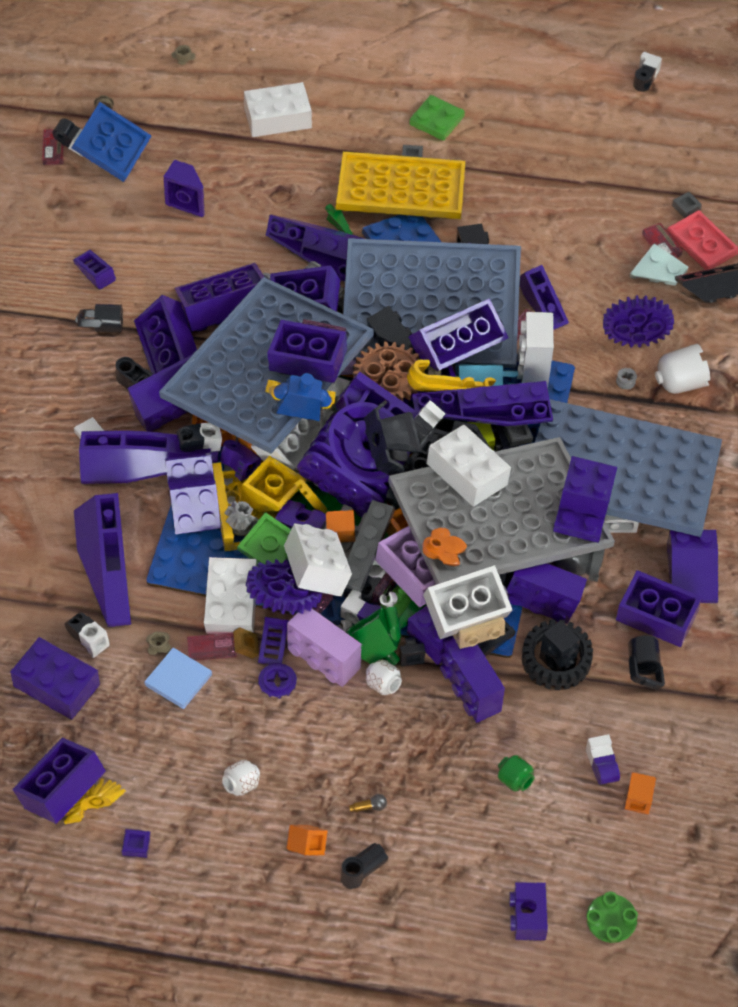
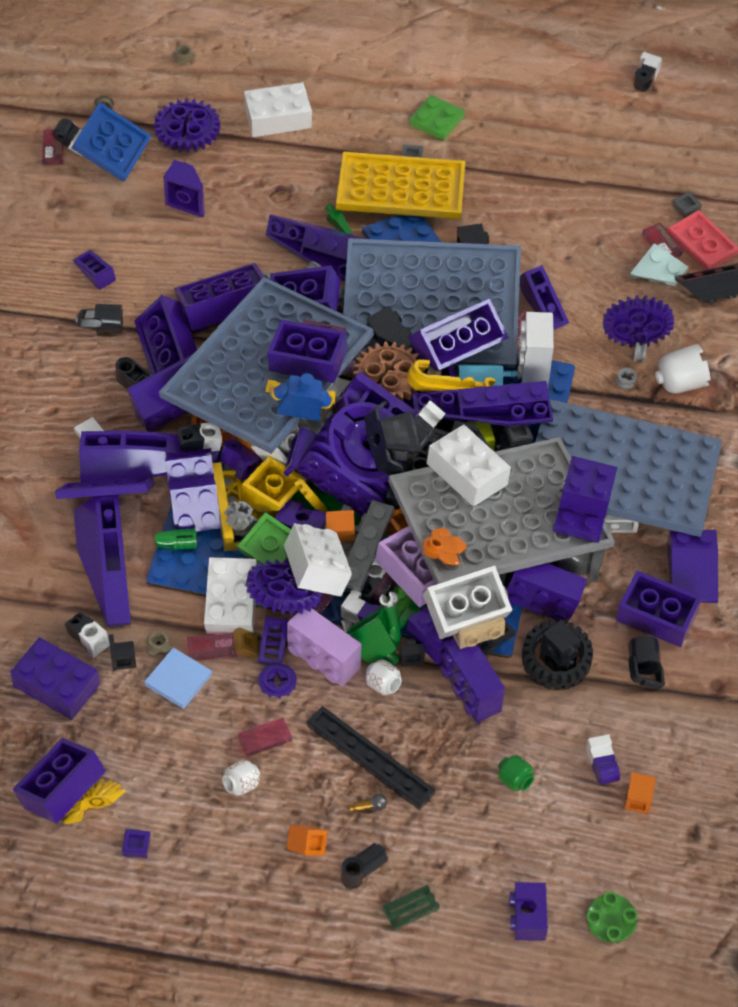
none -> dark purple tile [55,477,155,499]
none -> black panel [109,634,137,670]
none -> dark purple gear [154,98,220,153]
none -> green hinge [154,528,197,550]
none -> clear pink tile [238,718,292,757]
none -> dark purple slope [284,427,317,477]
none -> black tile [307,706,435,810]
none -> clear green tile [383,885,440,930]
none -> light grey bush [633,342,647,363]

